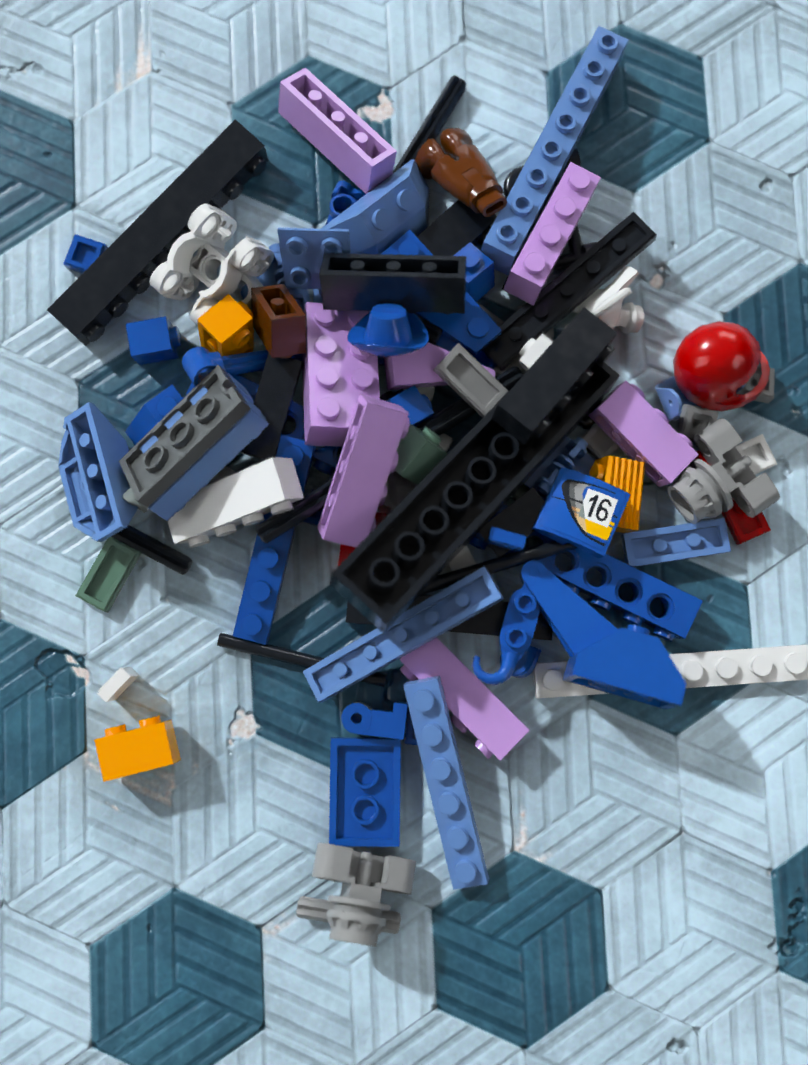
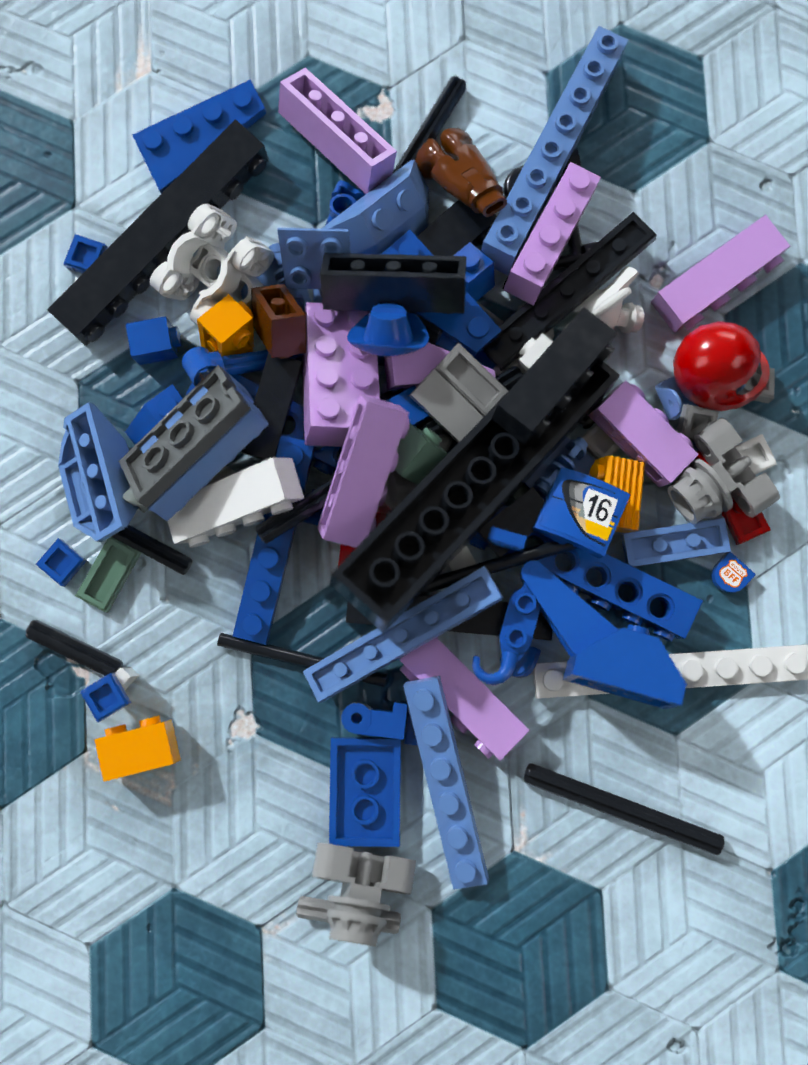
none -> black axle [25,620,123,676]
none -> blue tile [36,538,87,587]
none -> blue tile [80,672,131,723]
none -> blue wing [132,79,266,194]
none -> light grey tile [409,369,483,443]
none -> black axle [523,763,725,855]
none -> lavender brick [651,214,790,333]
none -> tile [711,552,756,593]

